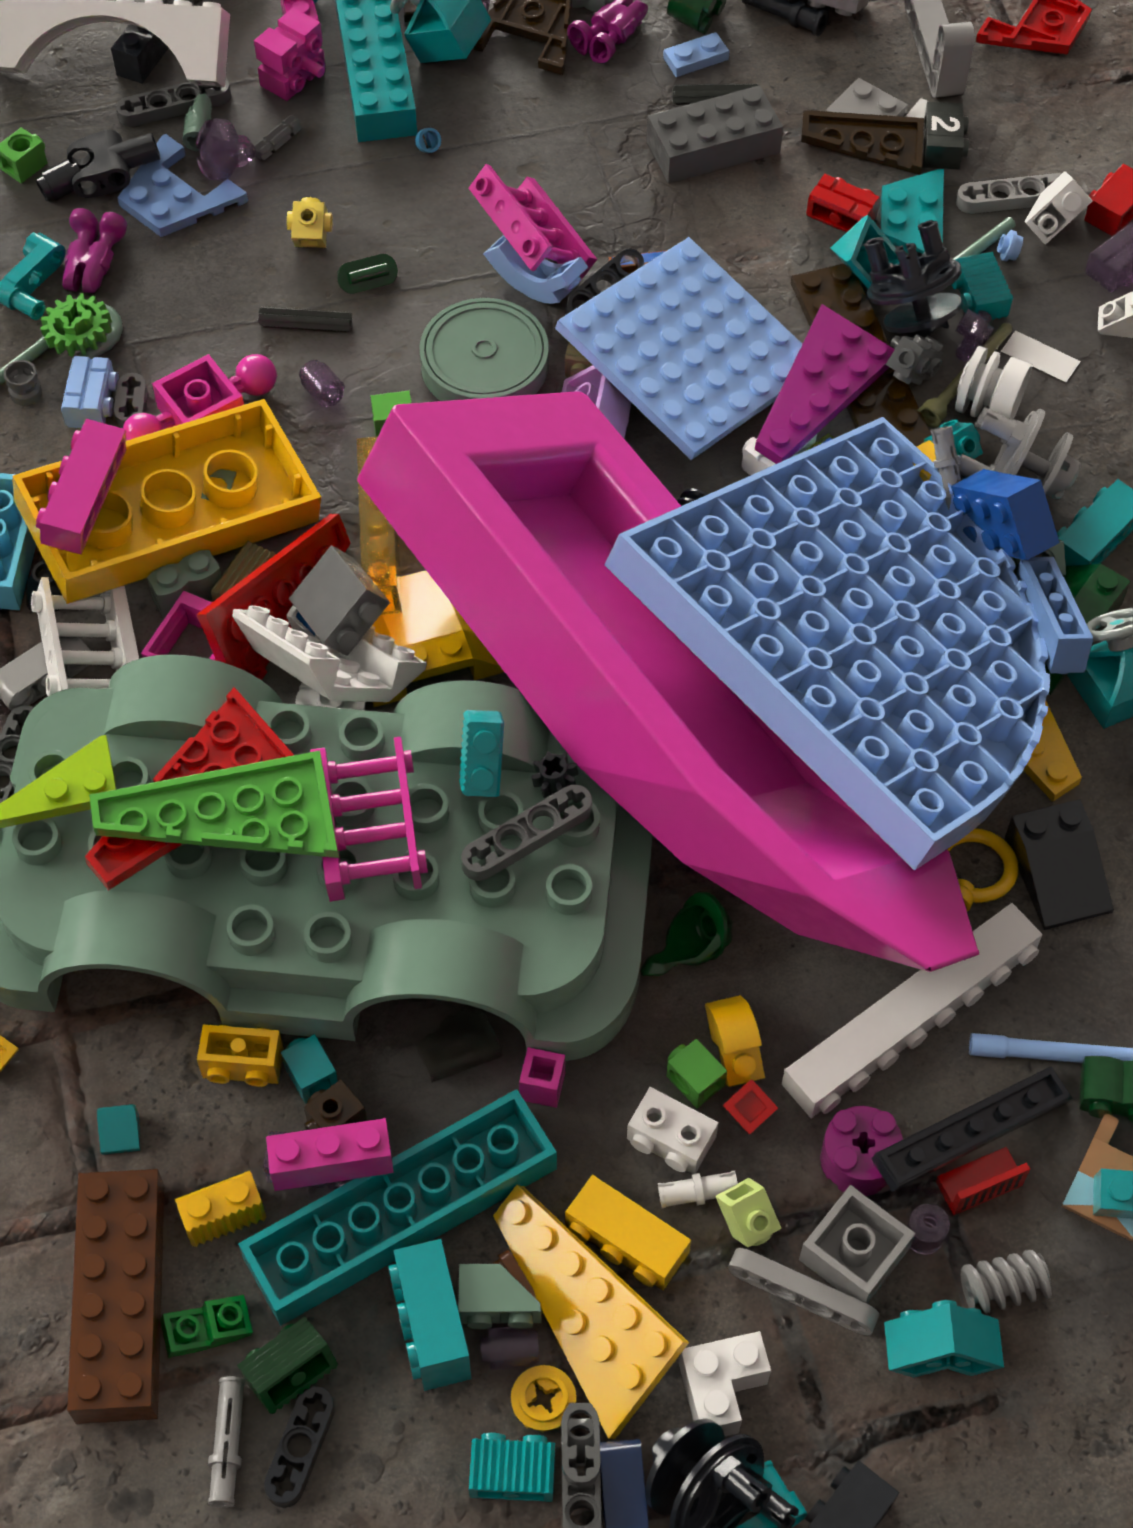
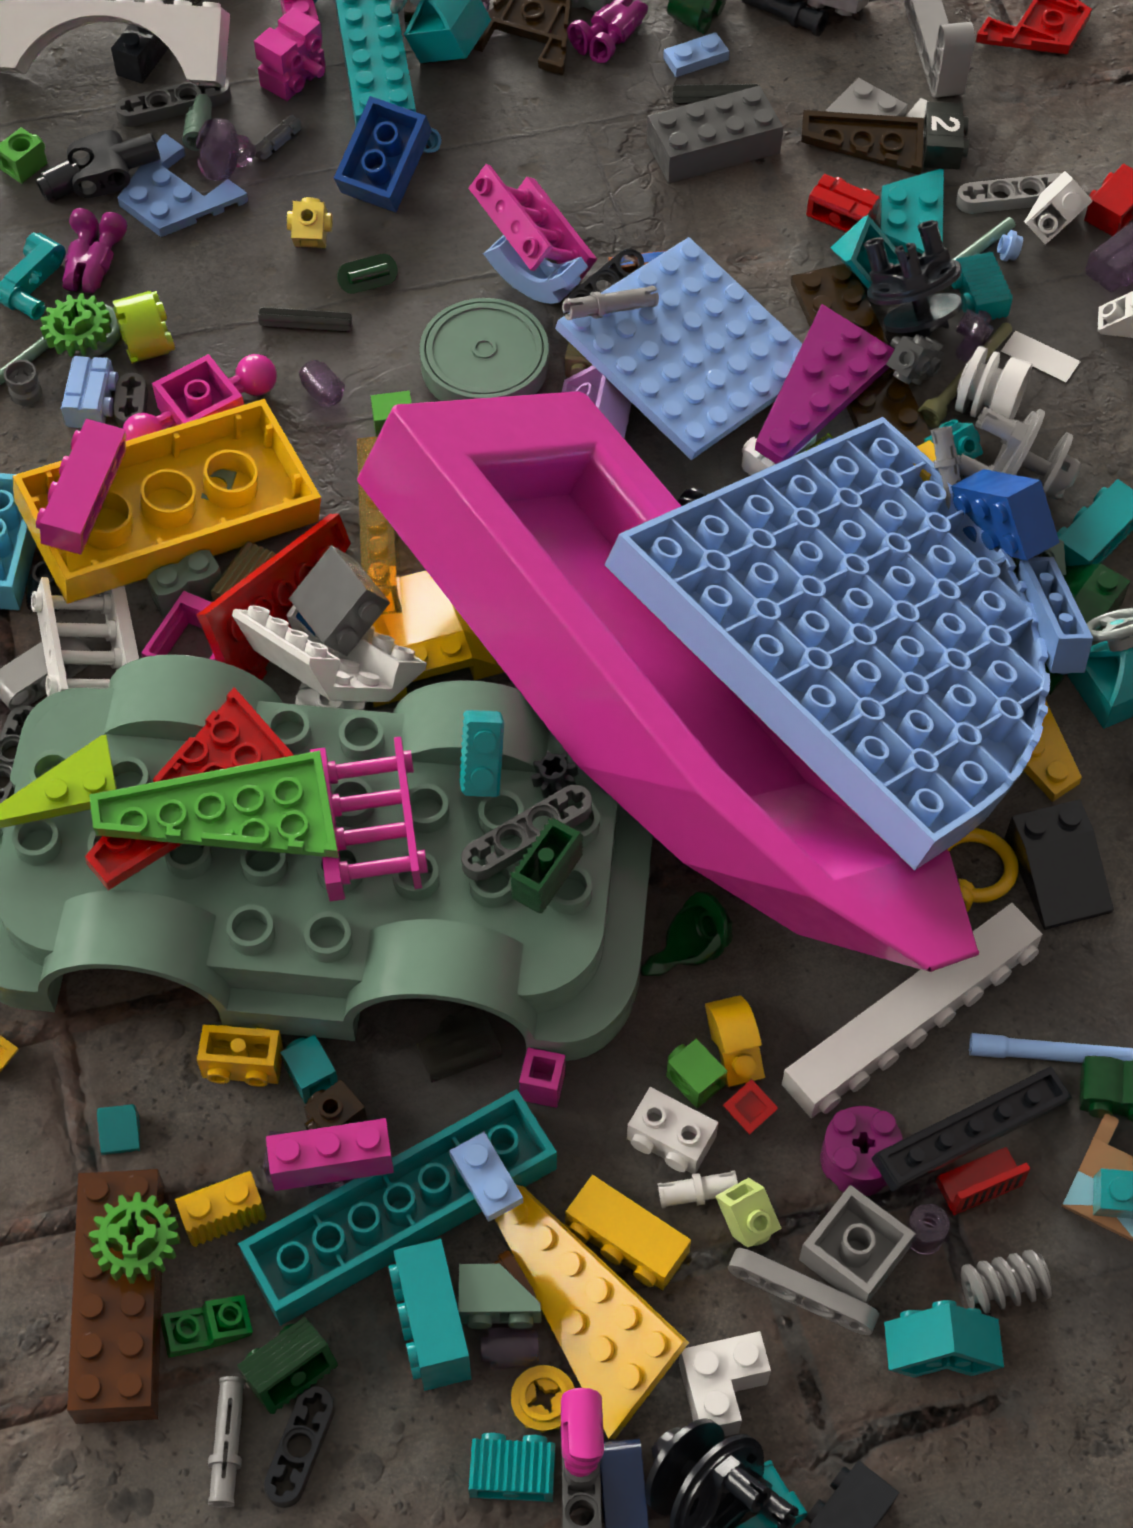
none -> bright green gear [89,1192,180,1284]
none -> lime brick [112,291,175,364]
none -> blue brick [334,96,432,213]
none -> light blue plate [449,1132,523,1222]
none -> dark green brick [510,818,583,913]
none -> dark pink arm [561,1388,604,1477]
none -> light grey pin [562,286,659,320]

